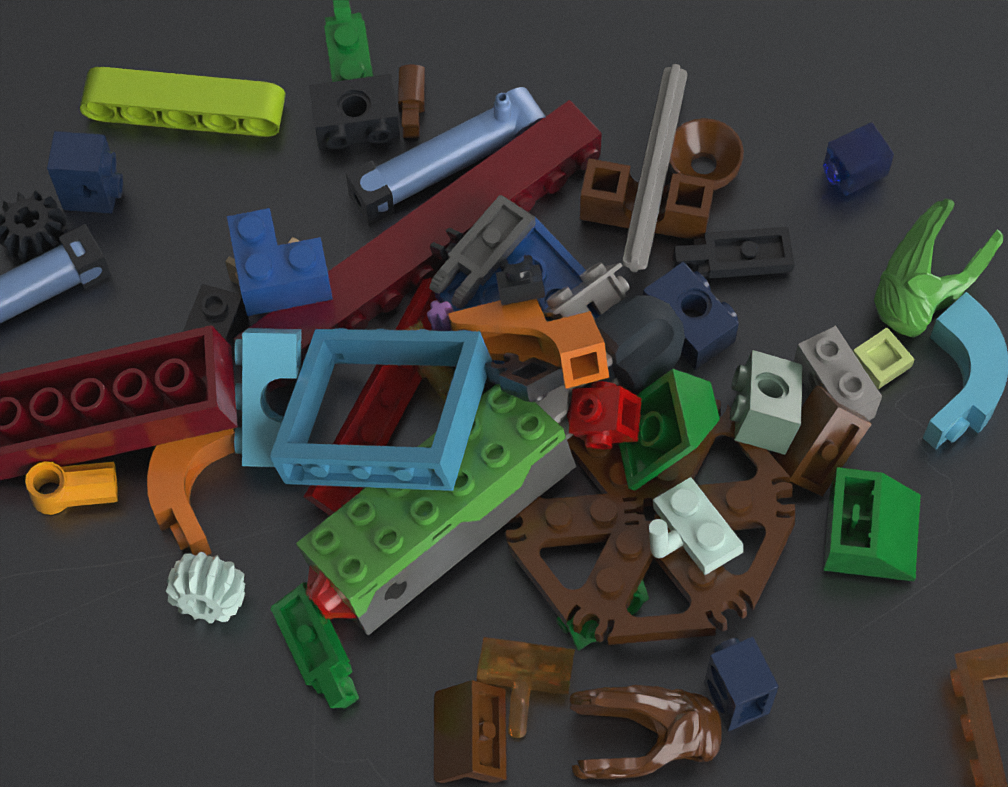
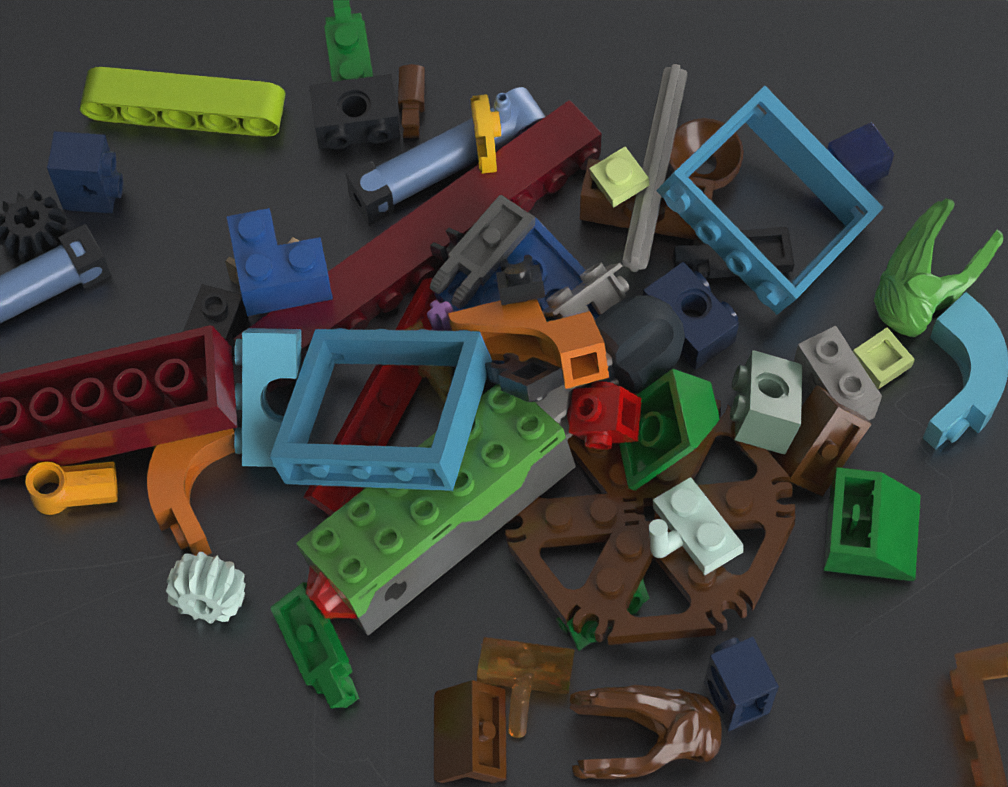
none -> yellow plate [470,94,501,174]
none -> yellowish green plate [589,146,650,208]
none -> dark azure window [656,86,884,315]

